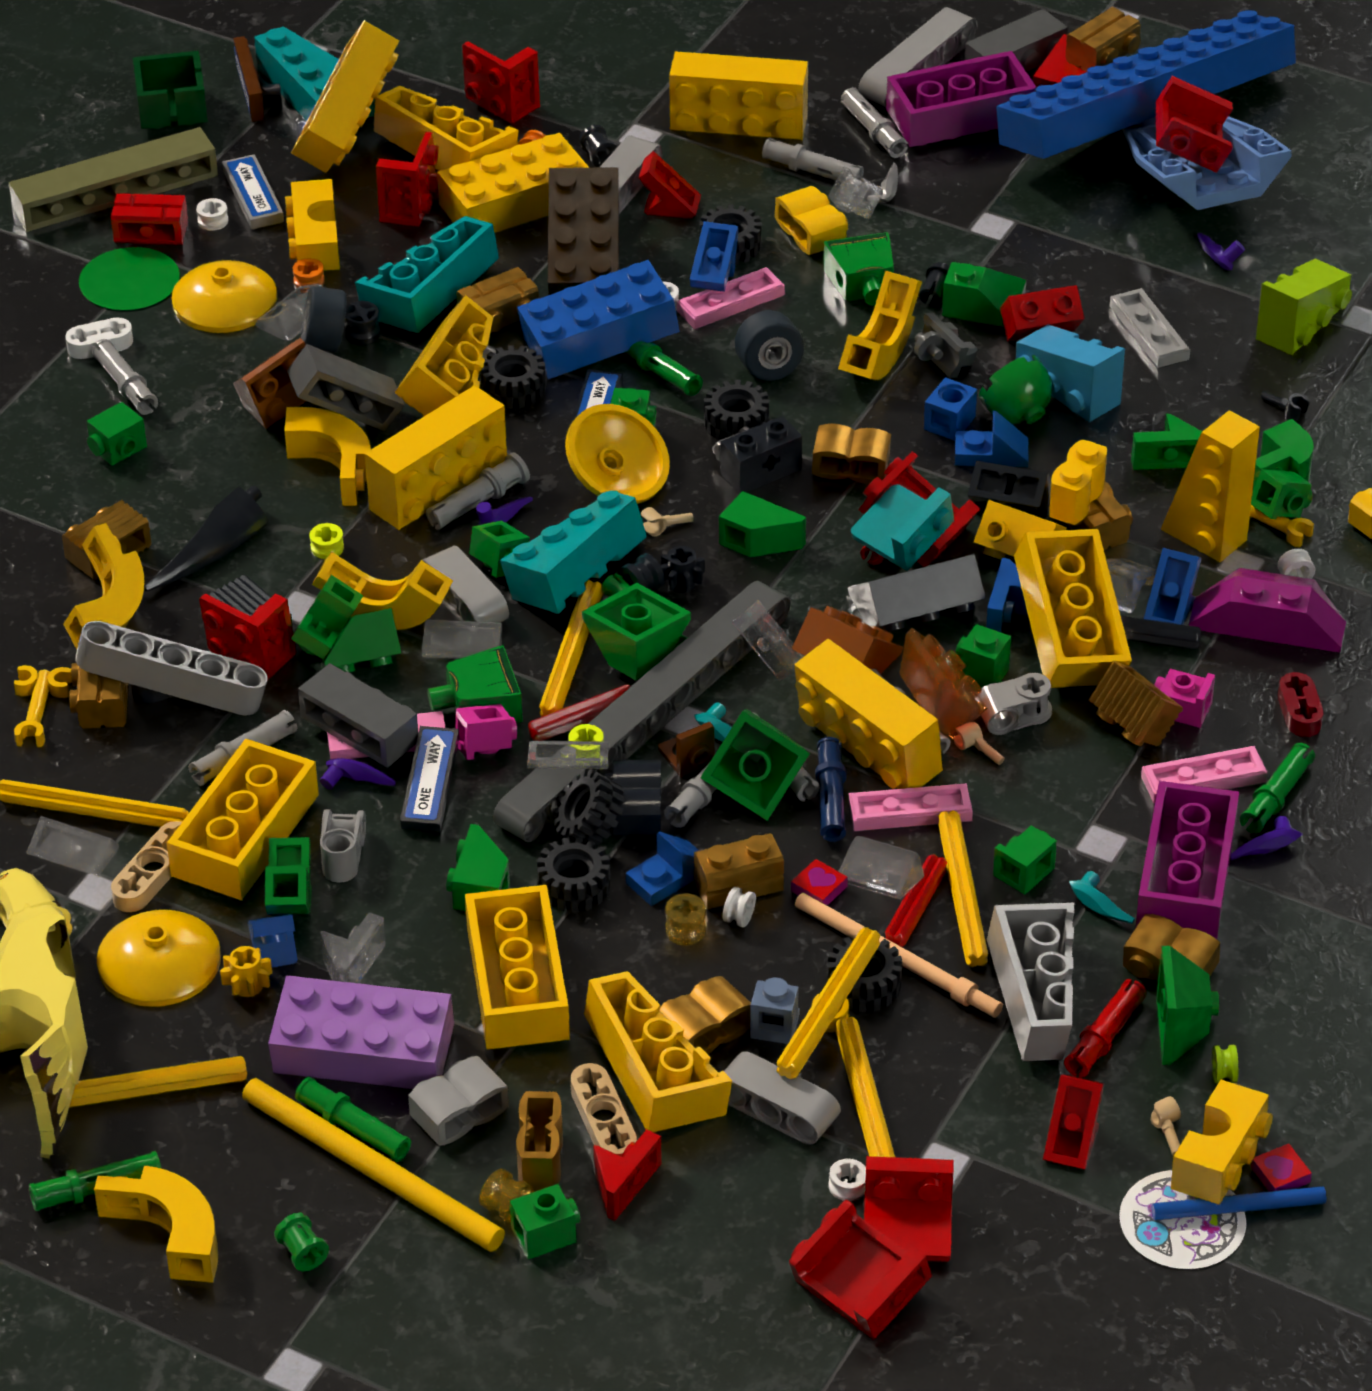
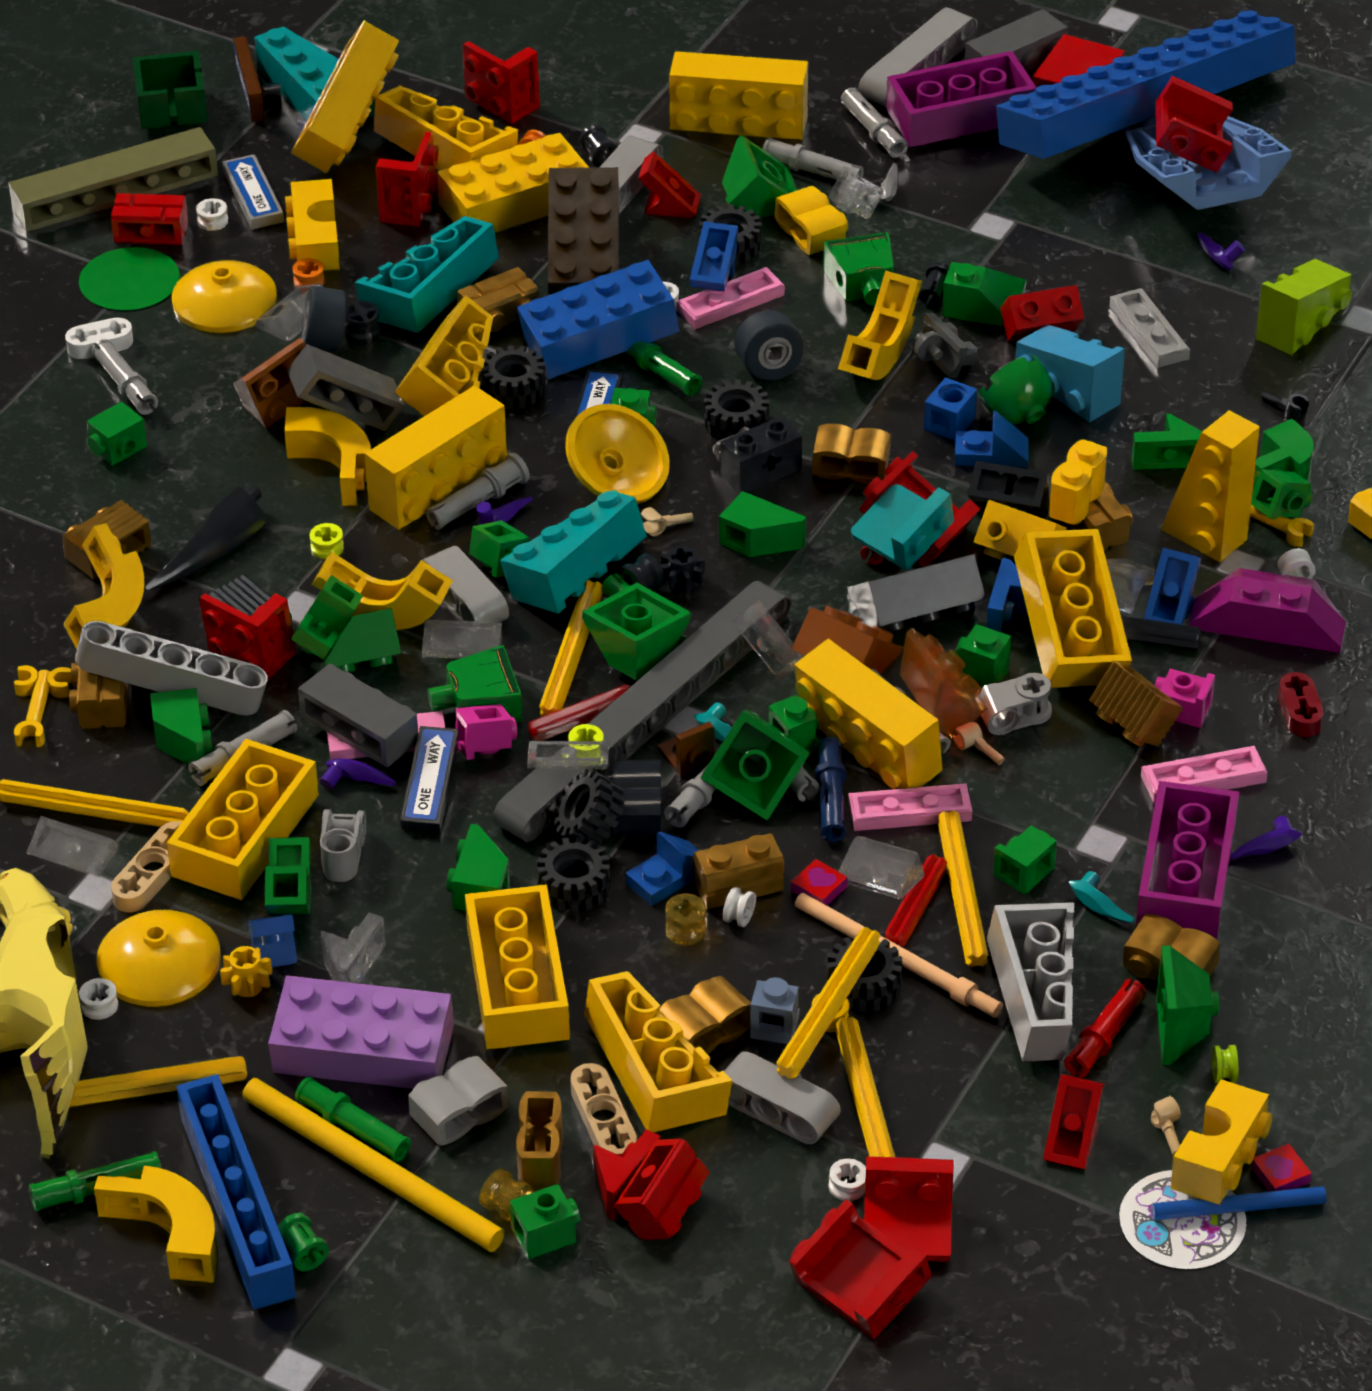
pearl gold brick [1065,7,1141,72] -> none
green pin [1239,743,1315,834] -> none
none -> white bush [79,978,118,1020]
none -> green slope [150,688,213,765]
none -> blue brick [177,1074,296,1310]
none -> red brick [614,1139,710,1240]
none -> green slope [722,135,798,217]
none -> green brick [769,695,819,754]

